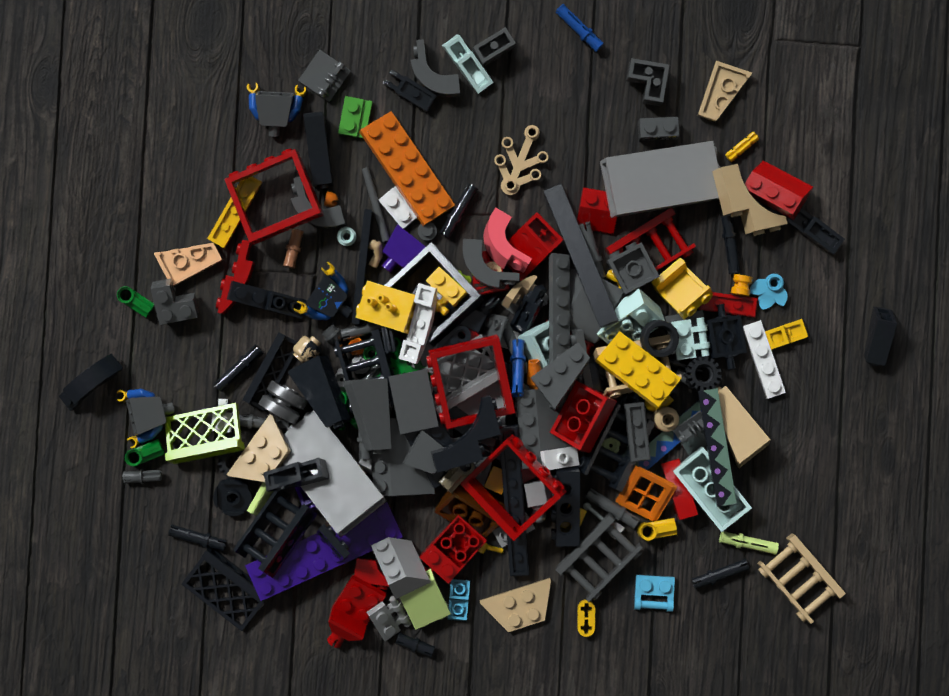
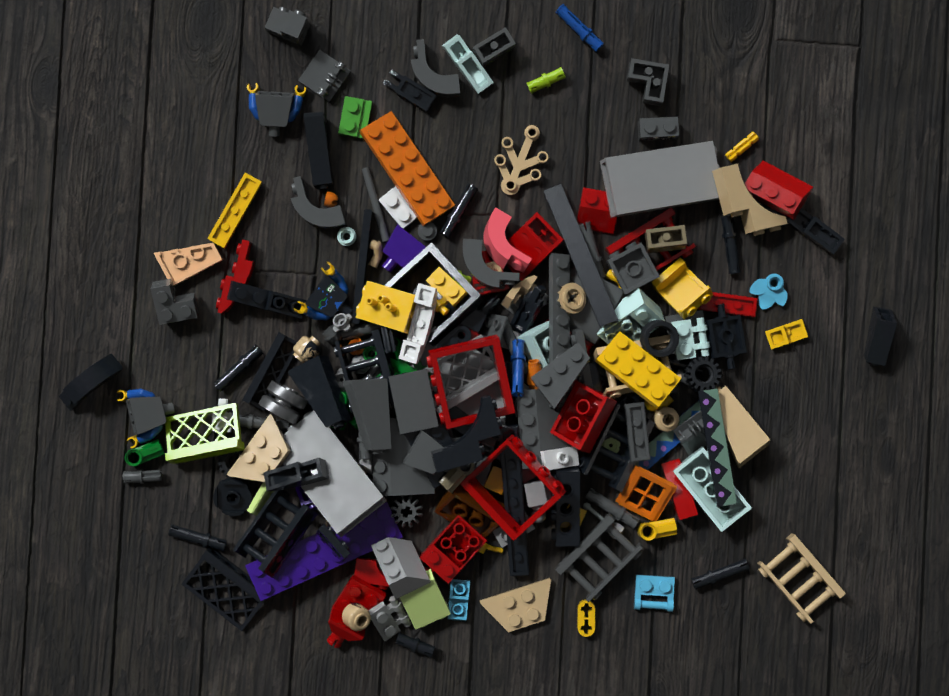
green piece [117,286,155,318] -> none
red window [224,148,324,245] -> none
nougat pin [283,229,304,269] -> none
tan wing [697,61,752,122] -> none
yellowish green pin [719,531,779,555] -> none
light orange wheel [731,274,753,297] -> none
white plate [743,320,786,399] -> none
none -> dark grey brick [265,7,310,46]
none -> light grey plate [333,313,352,332]
none -> tan head [342,603,371,631]
none -> dark grey gear [391,495,423,528]
none -> lime pin [526,67,566,94]
none -> tan gear [557,283,586,314]
none -> dark tan brick [645,225,687,253]

